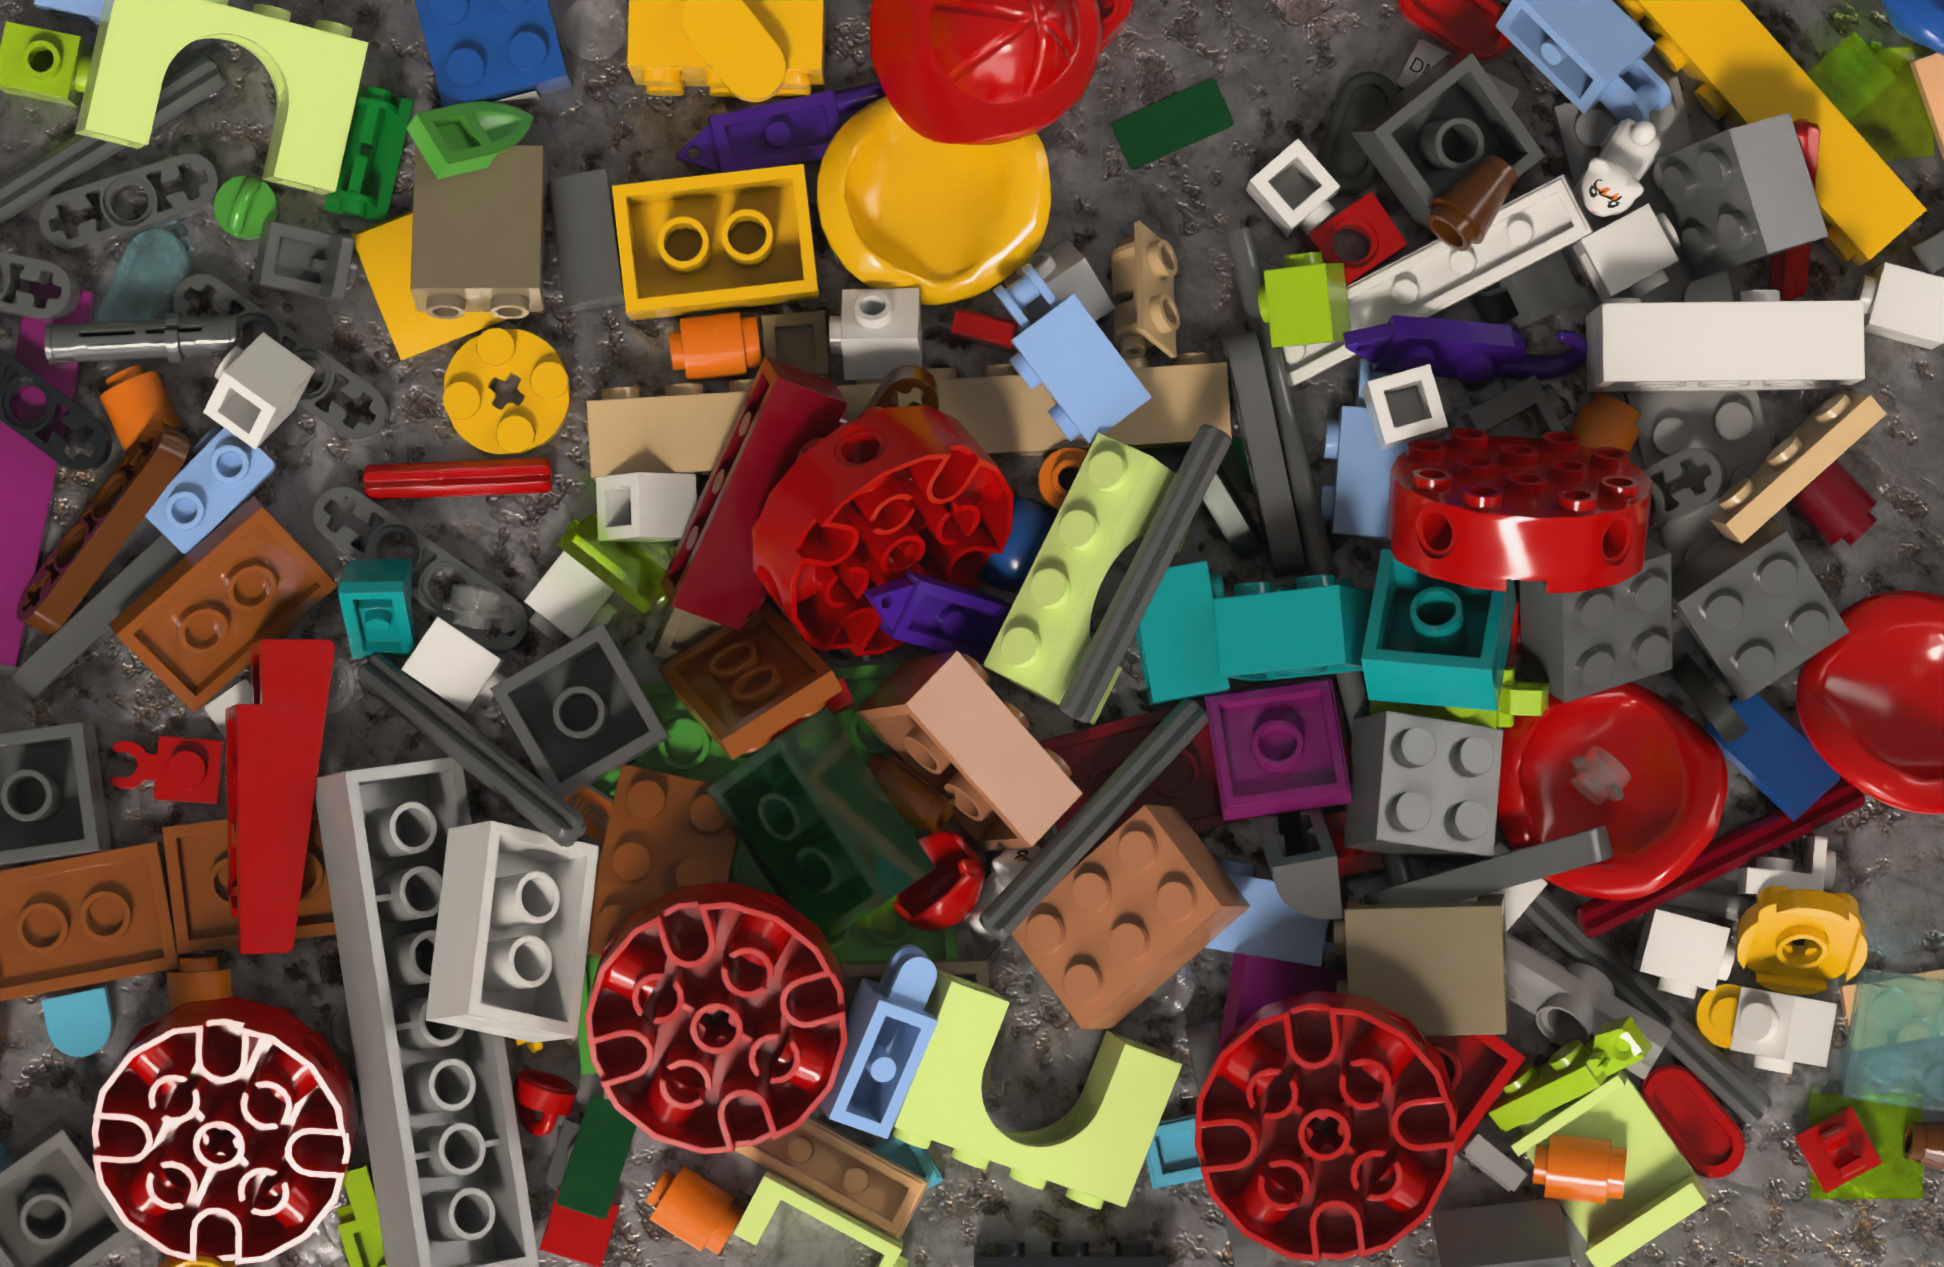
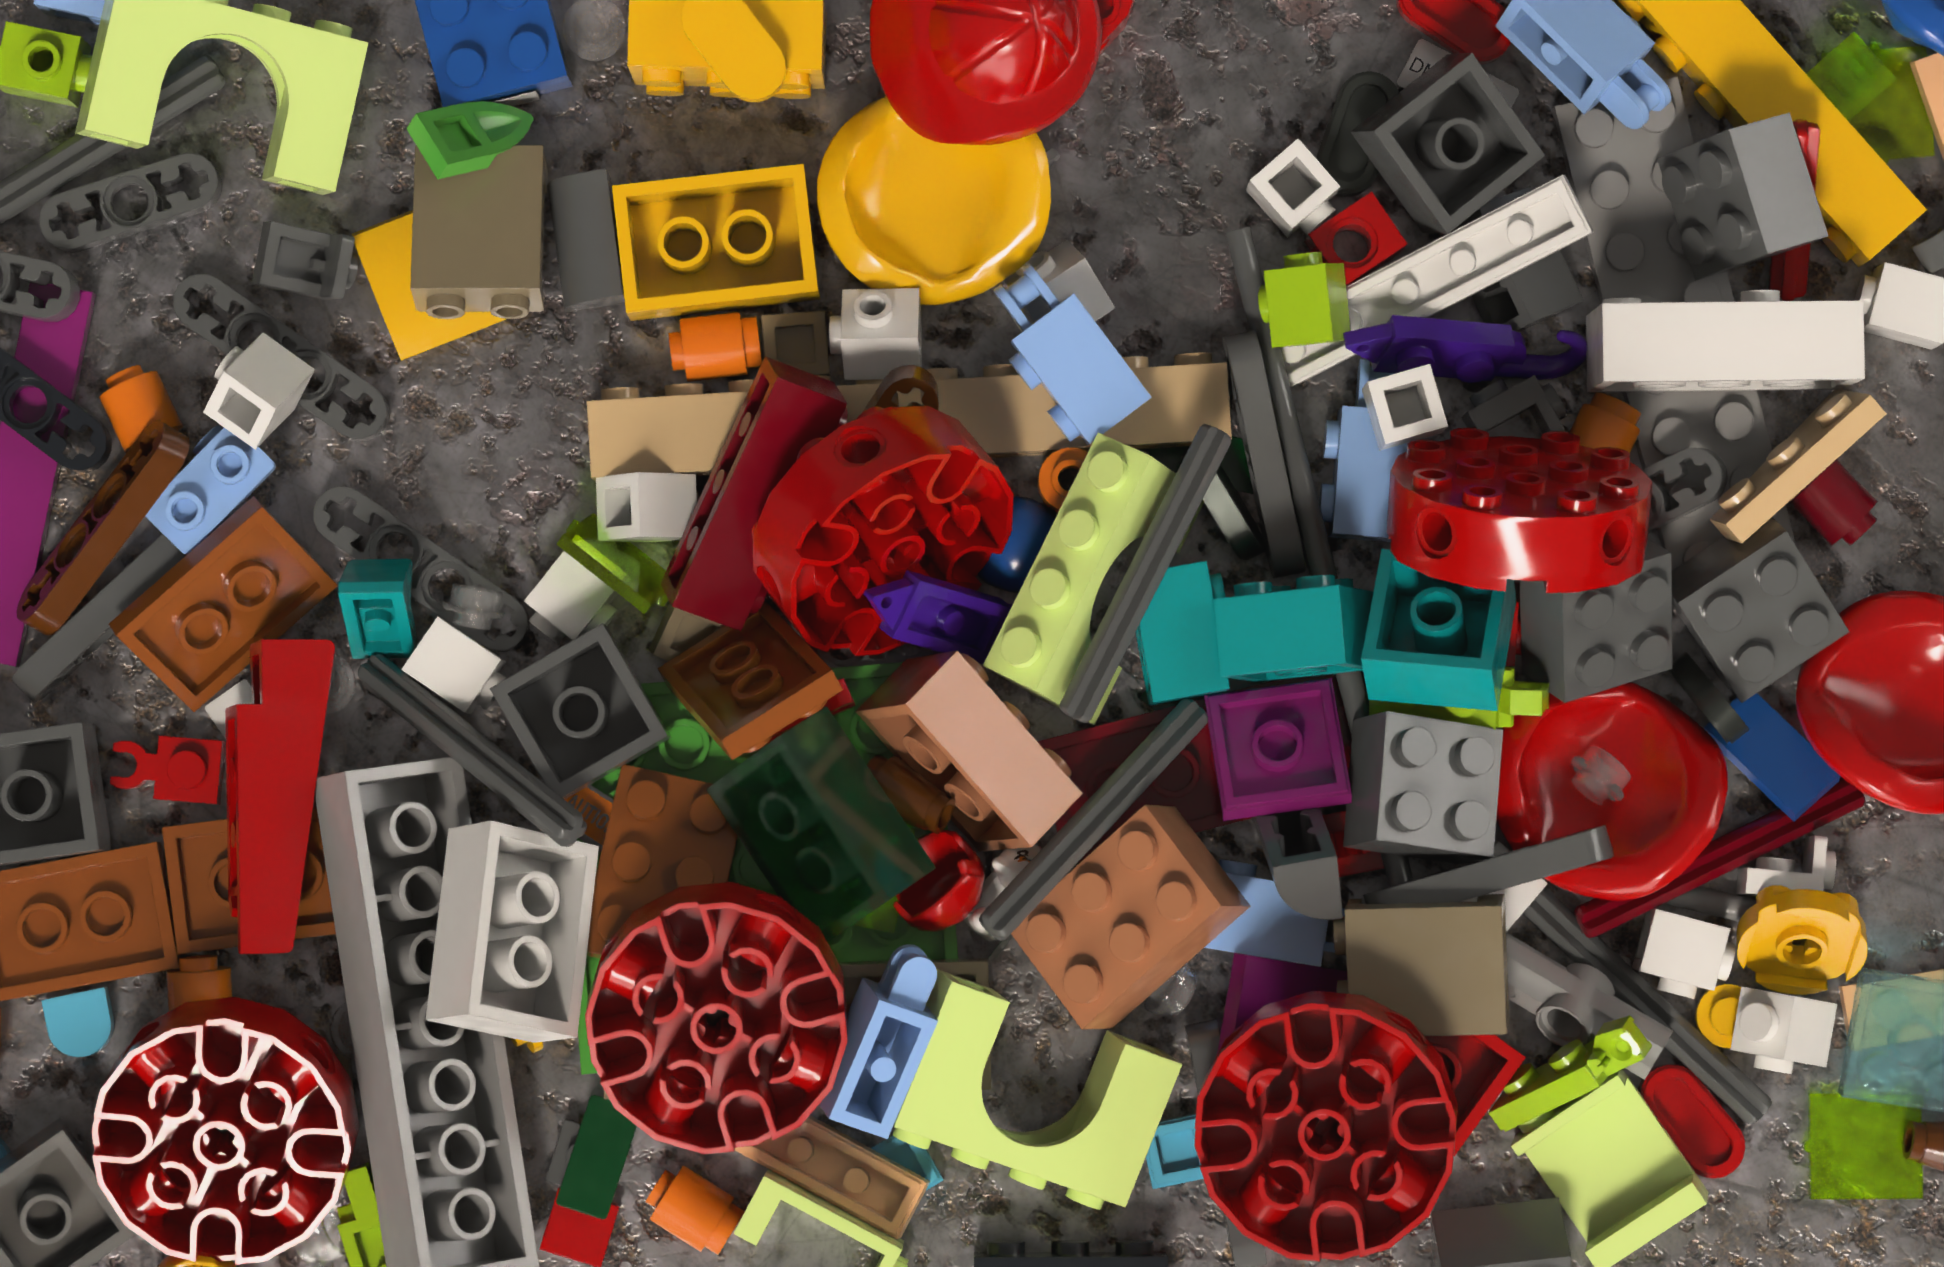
dark grey pin [44,312,243,365] -> none
clear light blue tile [98,230,191,322] -> none
bright green tile [213,175,280,241] -> none
green hinge [323,86,414,223] -> none
red axle [363,458,553,500] -> none
yellow plate [443,328,571,456] -> none
red tile [512,1069,578,1137] -> none
dark purple plate [675,81,886,173] -> none
red tile [950,308,1018,353] -> none
tan hinge [1110,220,1180,359] -> none
dark green sticker [1111,78,1234,170] -> none
reddish brown cone [1427,155,1517,251] -> none
light grey tile [1459,1131,1528,1192] -> none
orange brick [1532,1134,1627,1204] -> none
white animal [1573,118,1661,217] -> none
white brick [1573,203,1680,301] -> none
red tile [1791,1105,1882,1193] -> none

